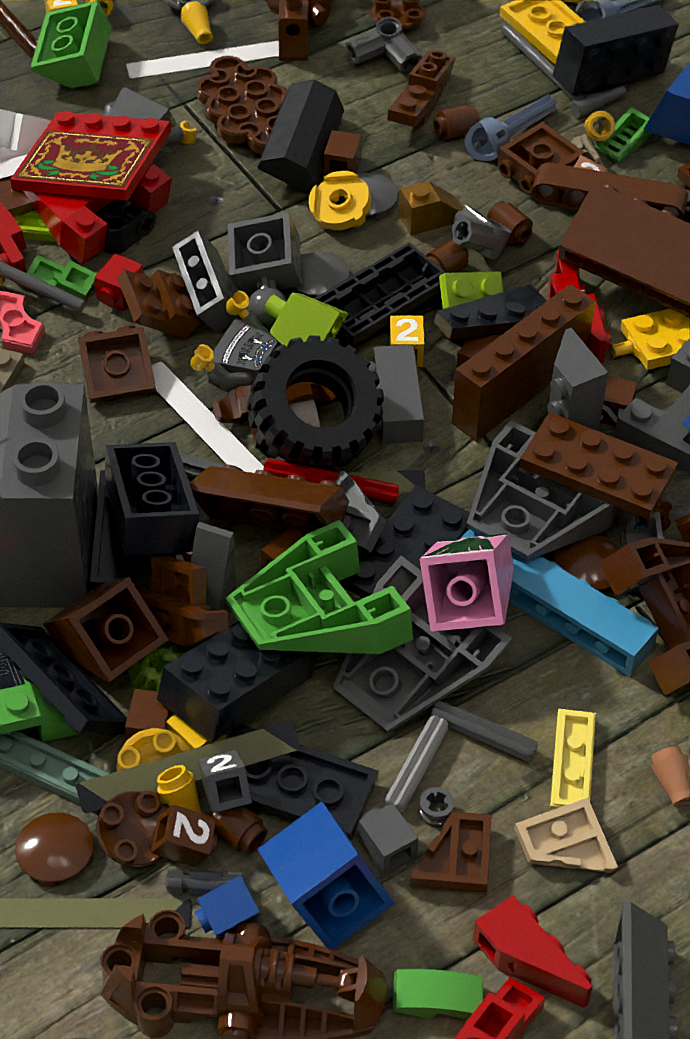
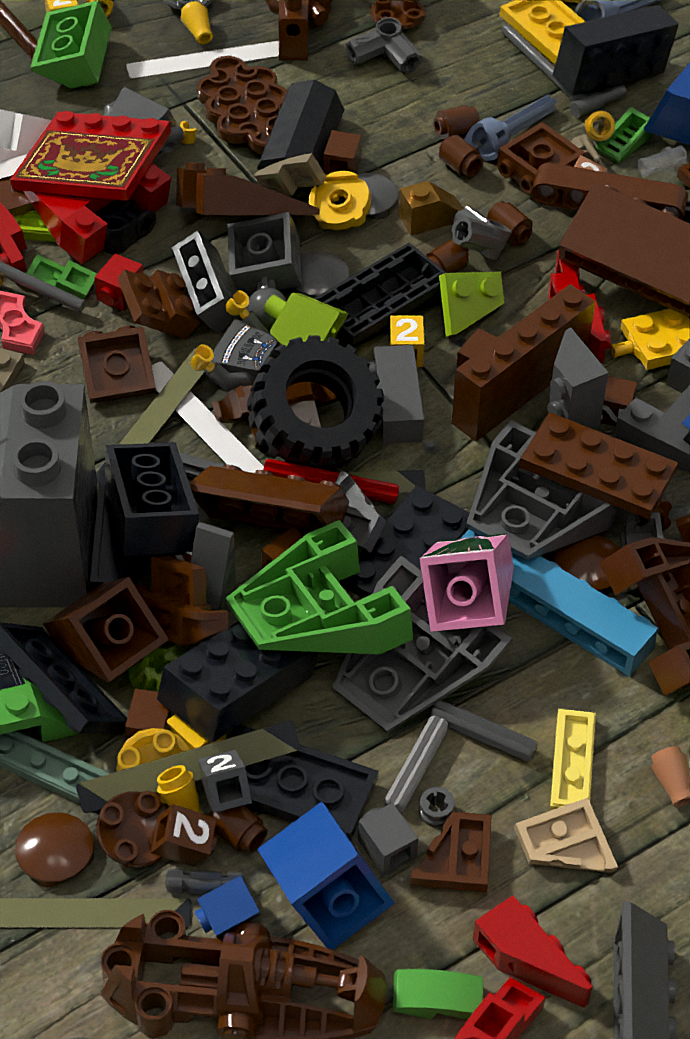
reddish brown slope [387,50,455,127] -> none
black wing [434,284,547,340] -> none
none -> olive sticker [96,346,206,482]
none -> reddish brown wedge [176,162,320,215]
none -> dark tan slope [254,153,327,196]
none -> reddish brown brick [439,135,484,177]
none -> clear pin [638,145,687,178]

